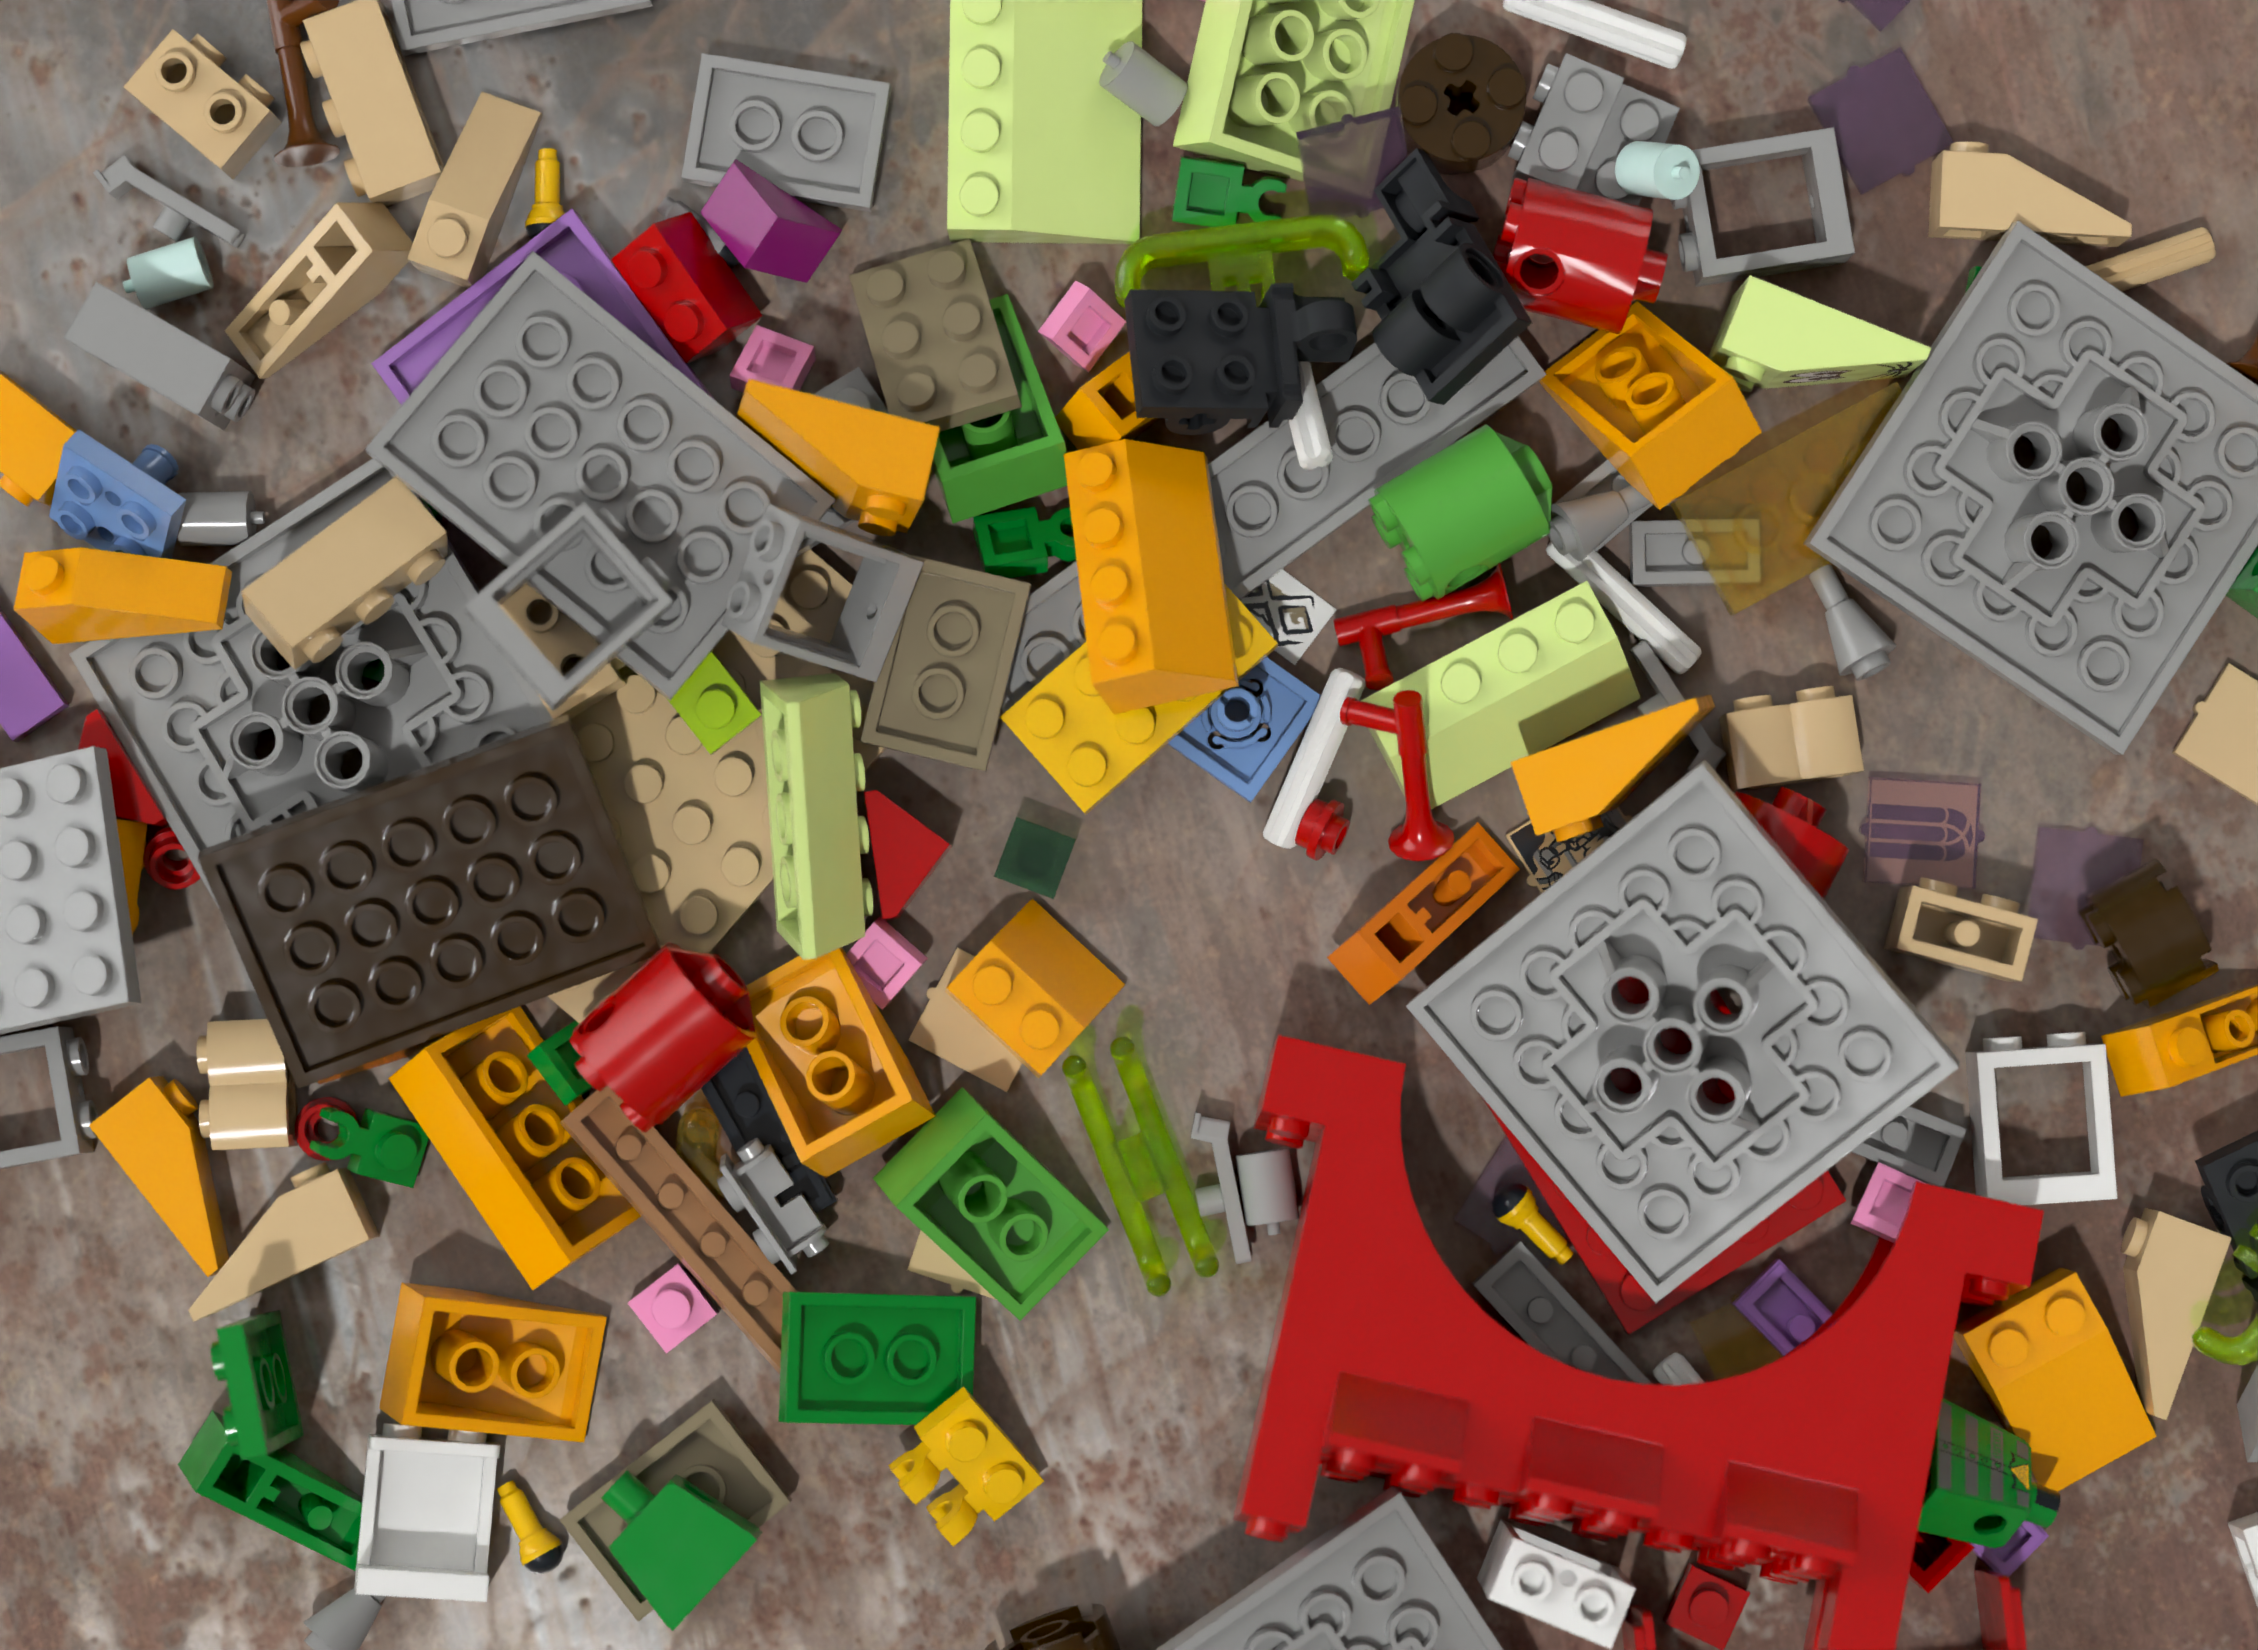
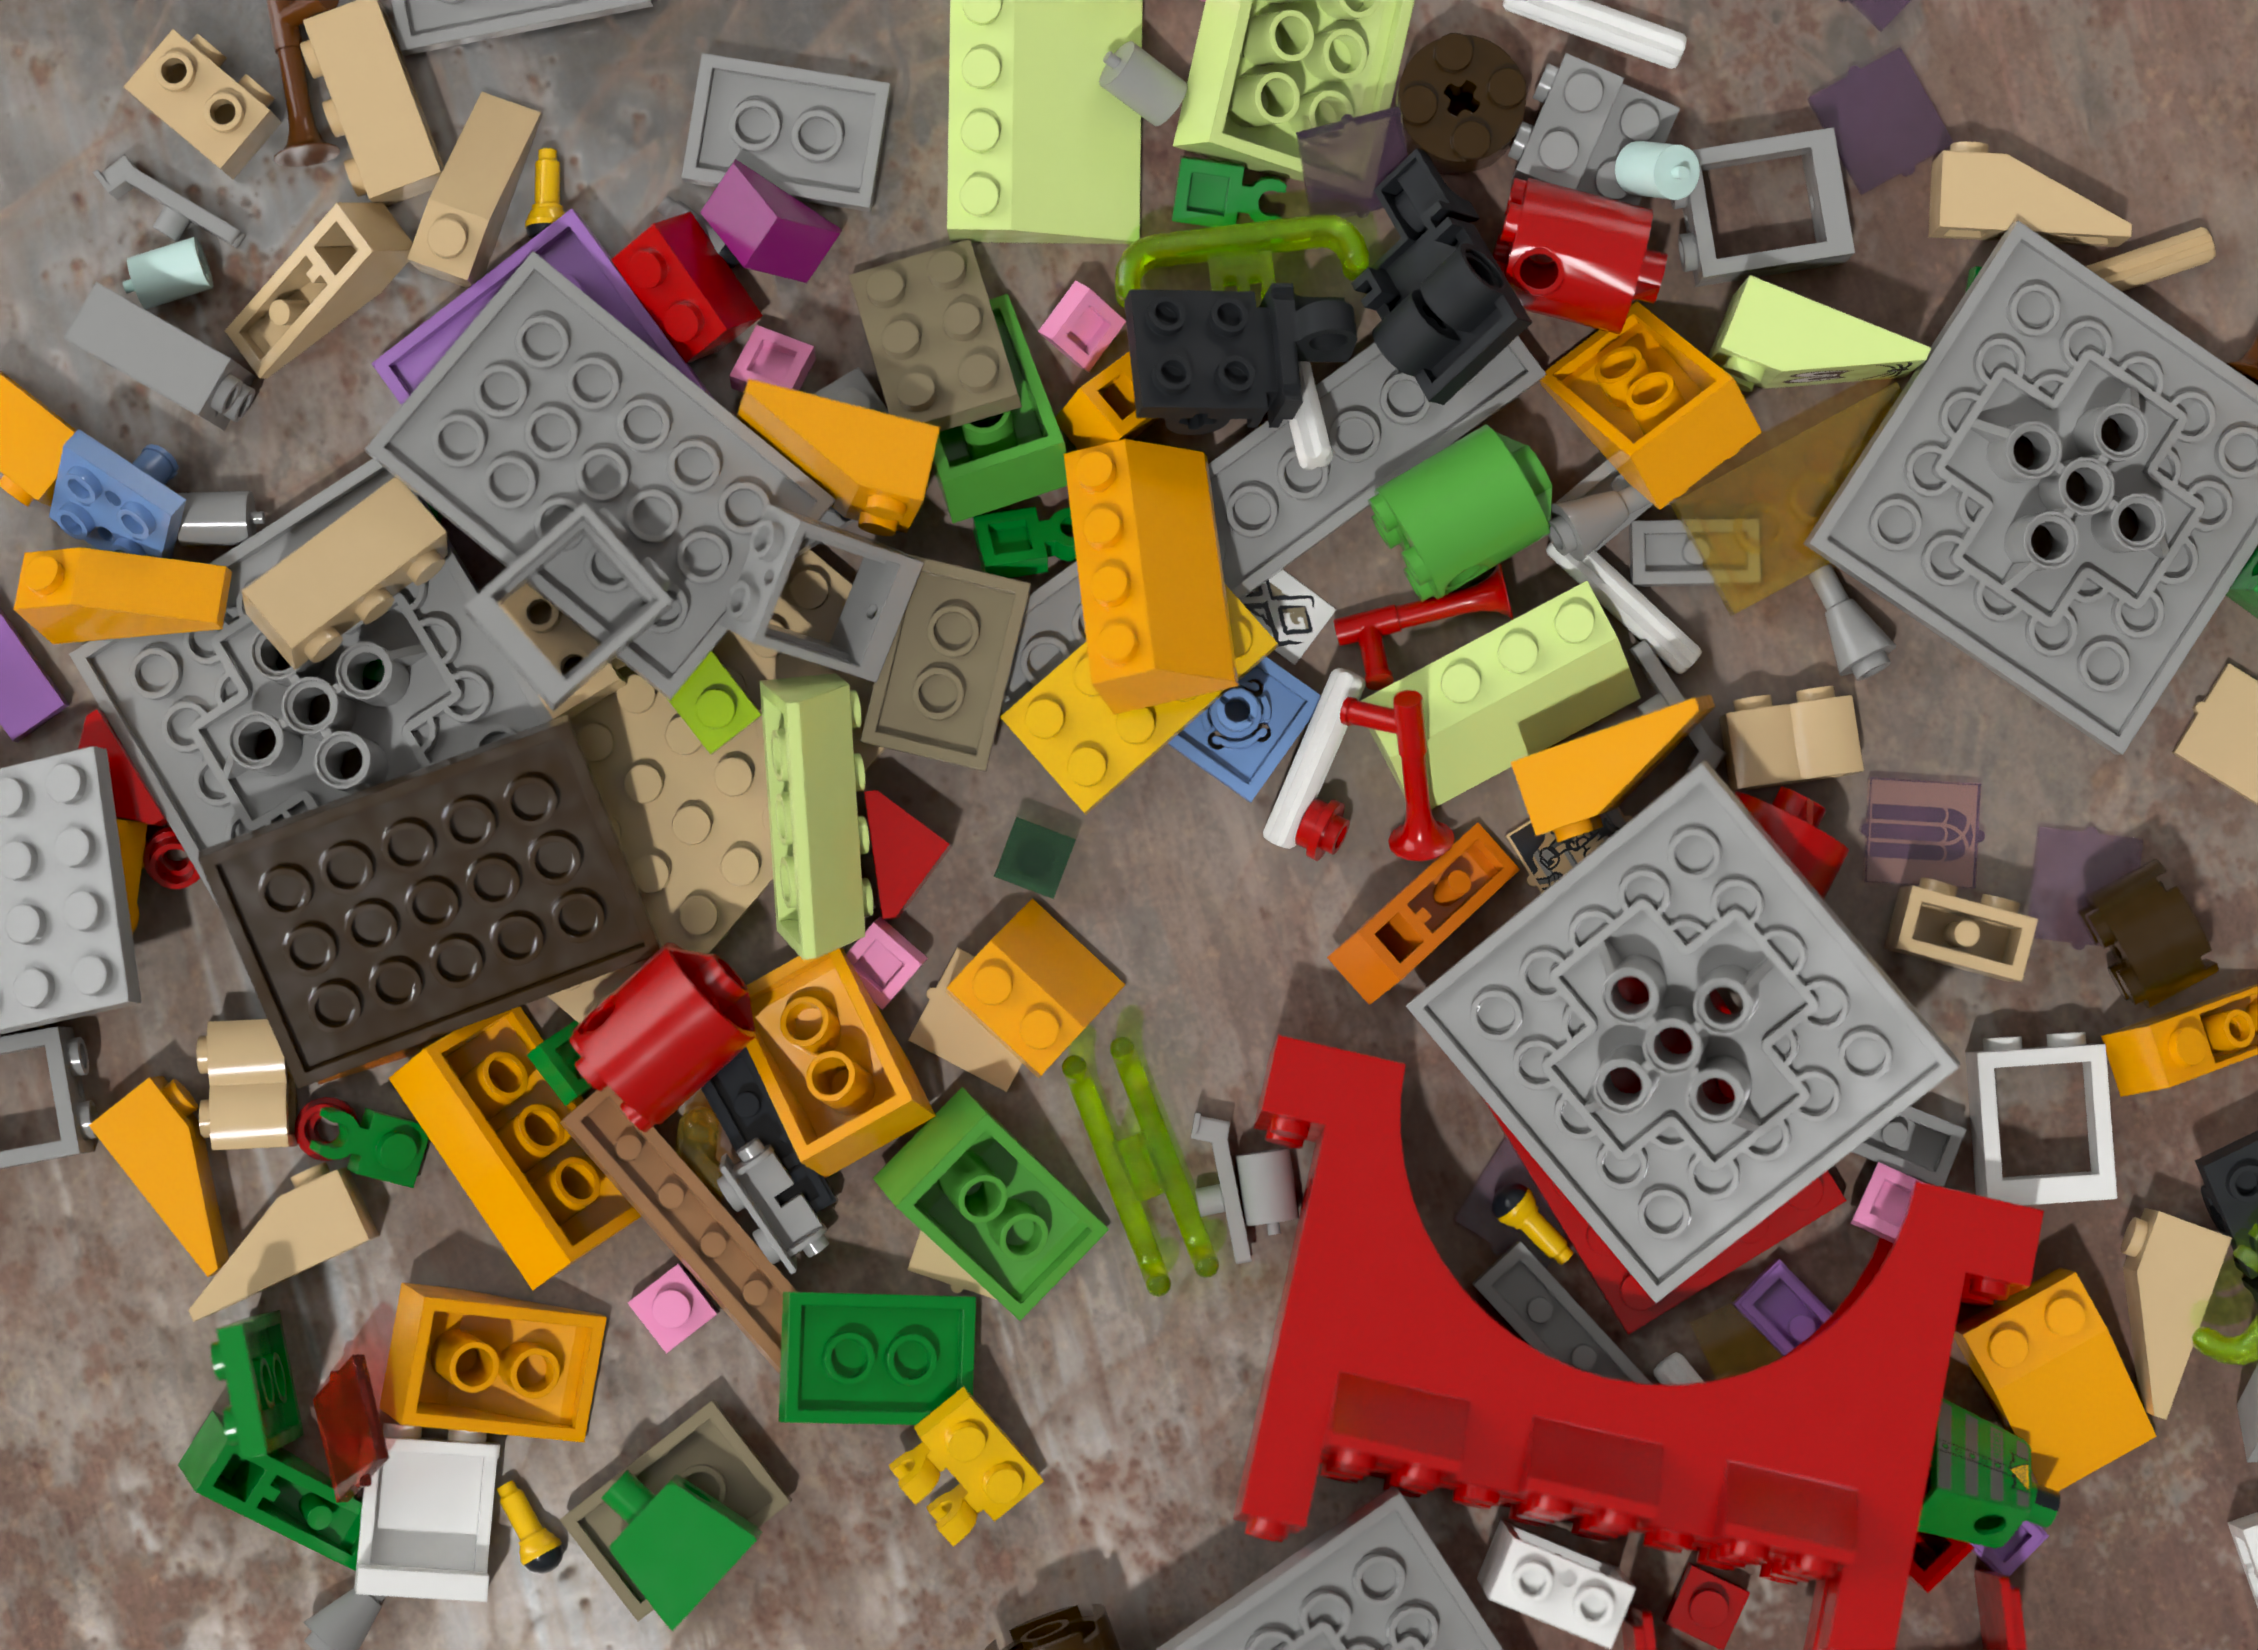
none -> clear red piece [313,1354,389,1503]

